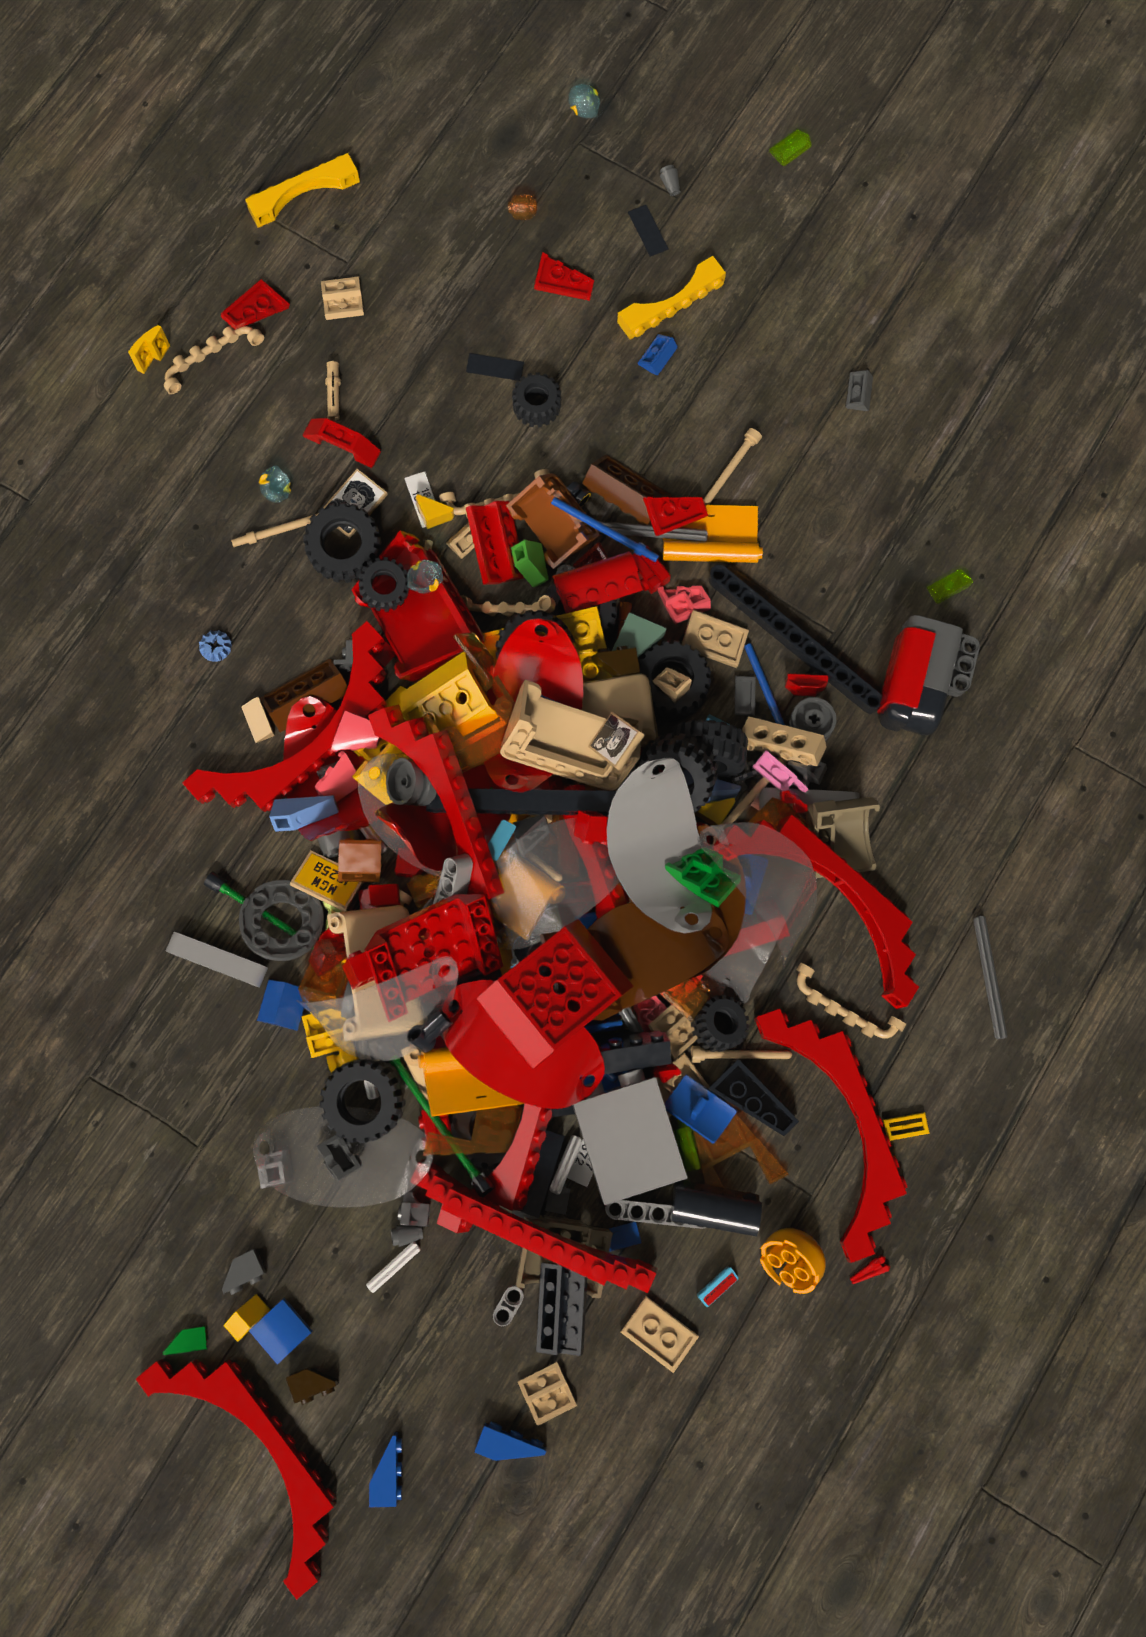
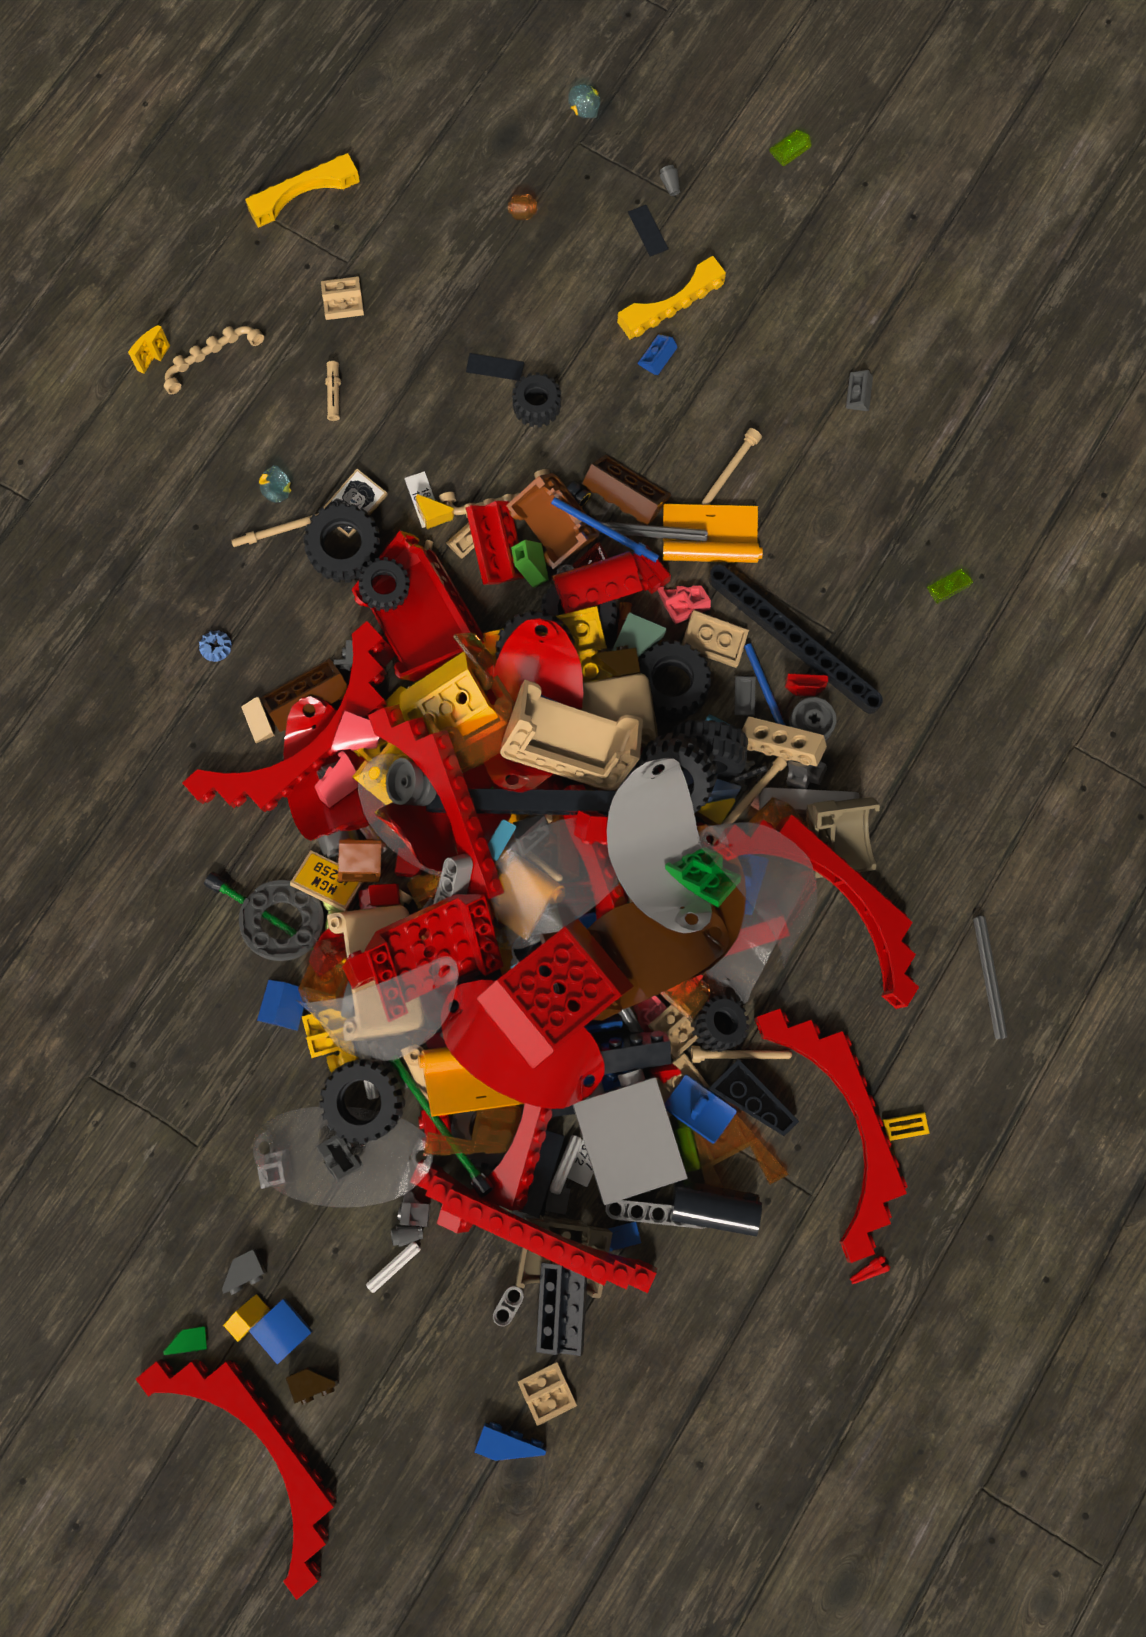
light grey beam [165,932,268,988] -> none
red wing [221,279,290,330] -> none
medium blue slope [269,795,339,832] -> none
red slope [303,418,381,468] -> none
blue slope [369,1432,402,1507] -> none
clear light blue hair [407,560,443,594] -> none
black piece [407,1010,453,1053] -> none
tan bar [461,595,555,617] -> none
red wing [534,252,594,301] -> none
tile [589,712,644,771] -> none
tan tile [620,1296,699,1373] -> none
red wing [643,497,708,536] -> none
tan slope [653,667,692,703] -> none
slope [697,1266,738,1307] -> none
bright pink hinge [752,751,808,800] -> none
light orange cylinder [760,1228,826,1294] -> none
red piece [779,790,808,814] -> none
tan bar [796,963,906,1039] -> none
piece [877,615,980,736] -> none

